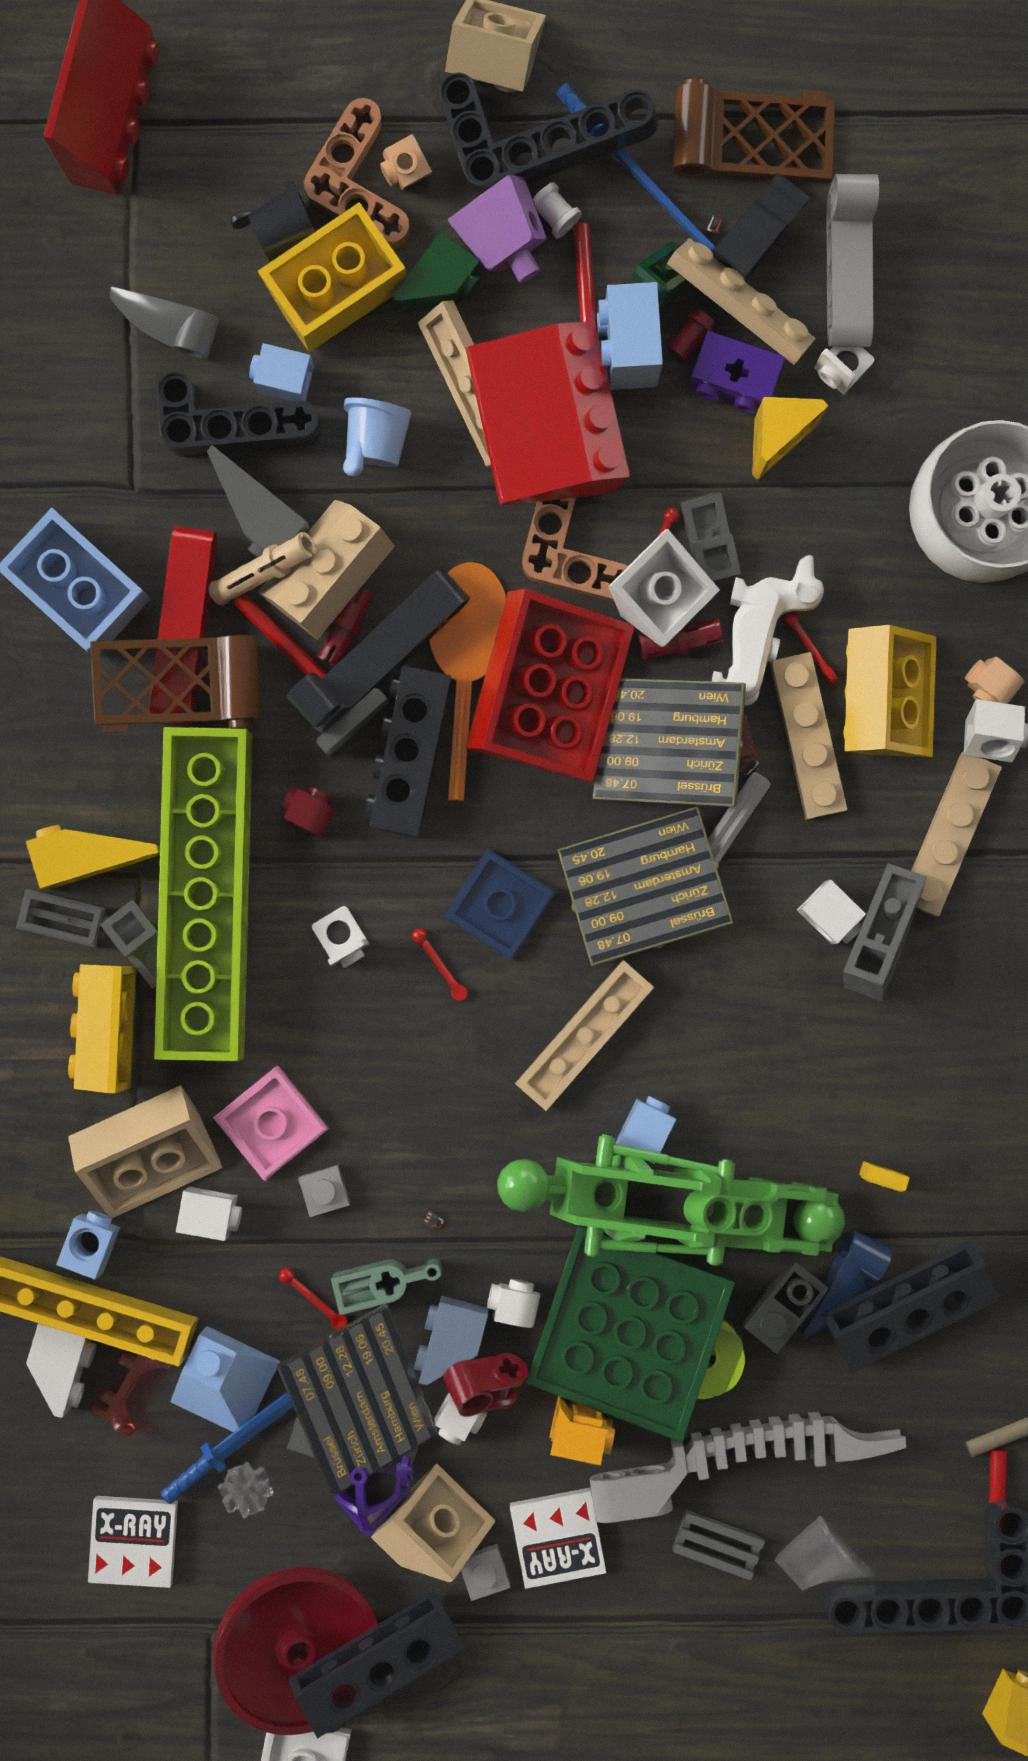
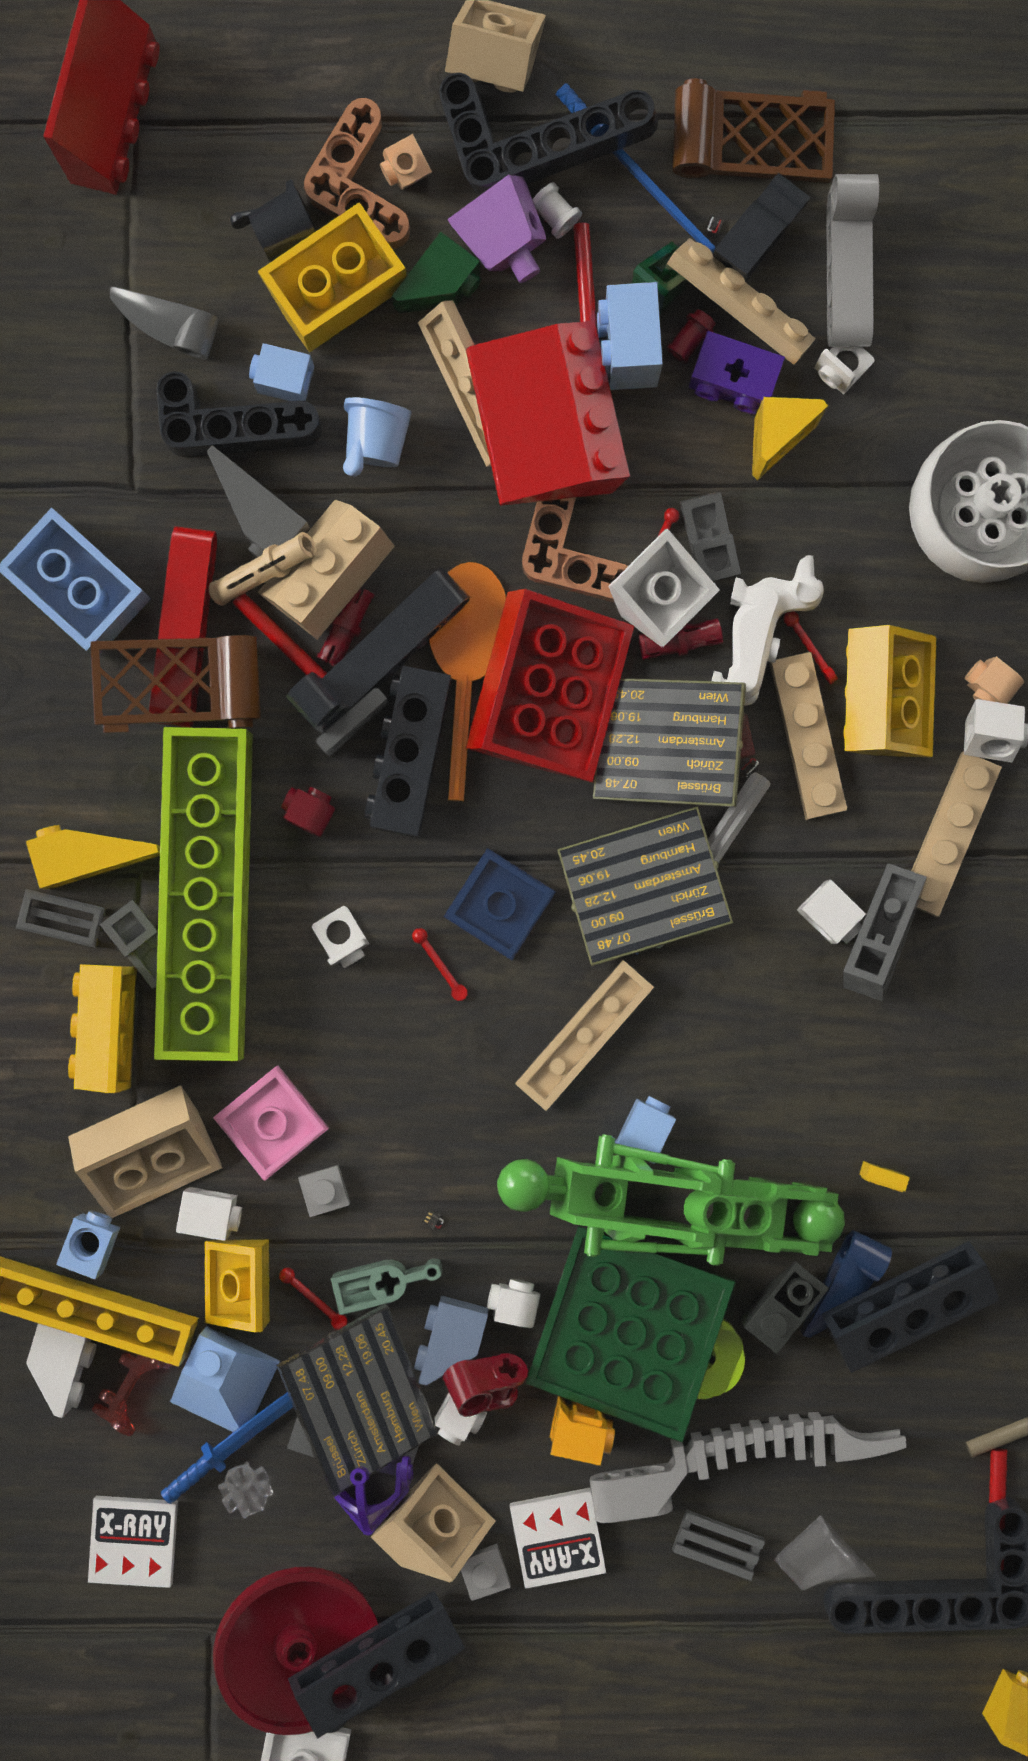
none -> yellow slope [205,1239,270,1333]

